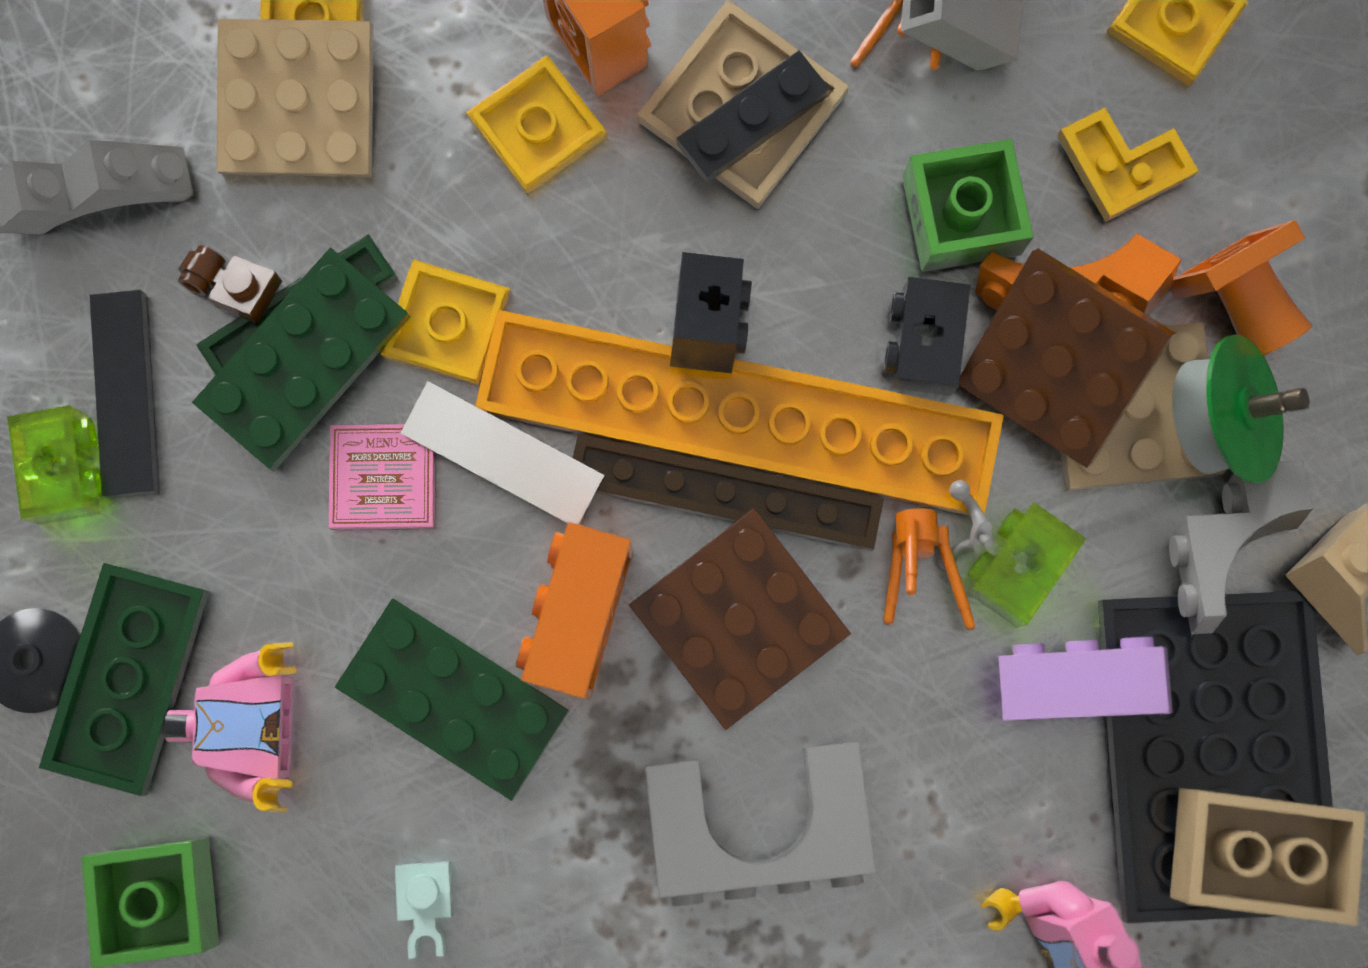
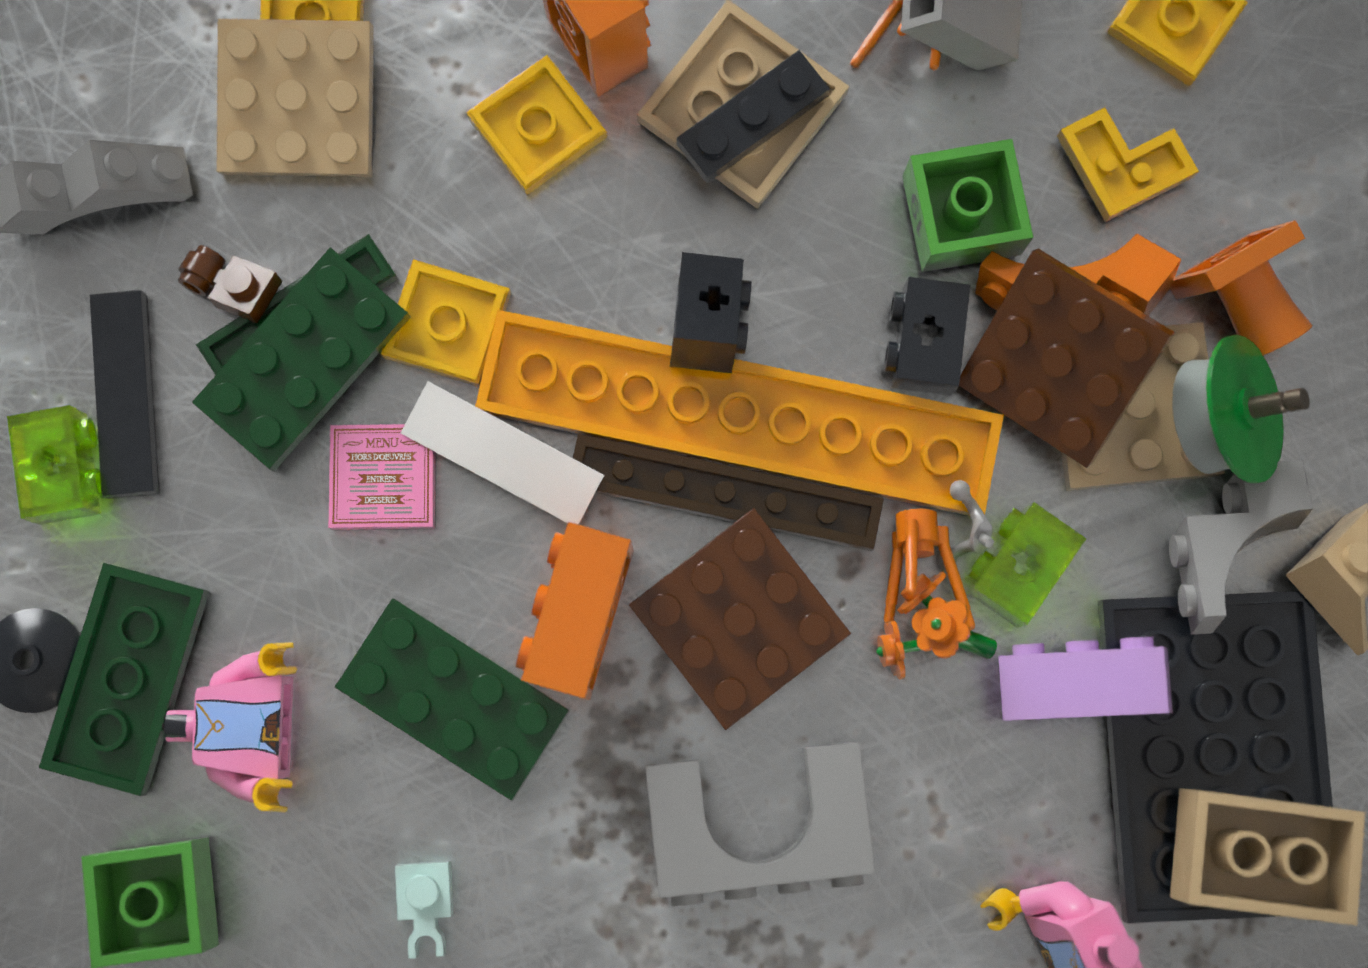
none -> orange plant [876,571,997,680]

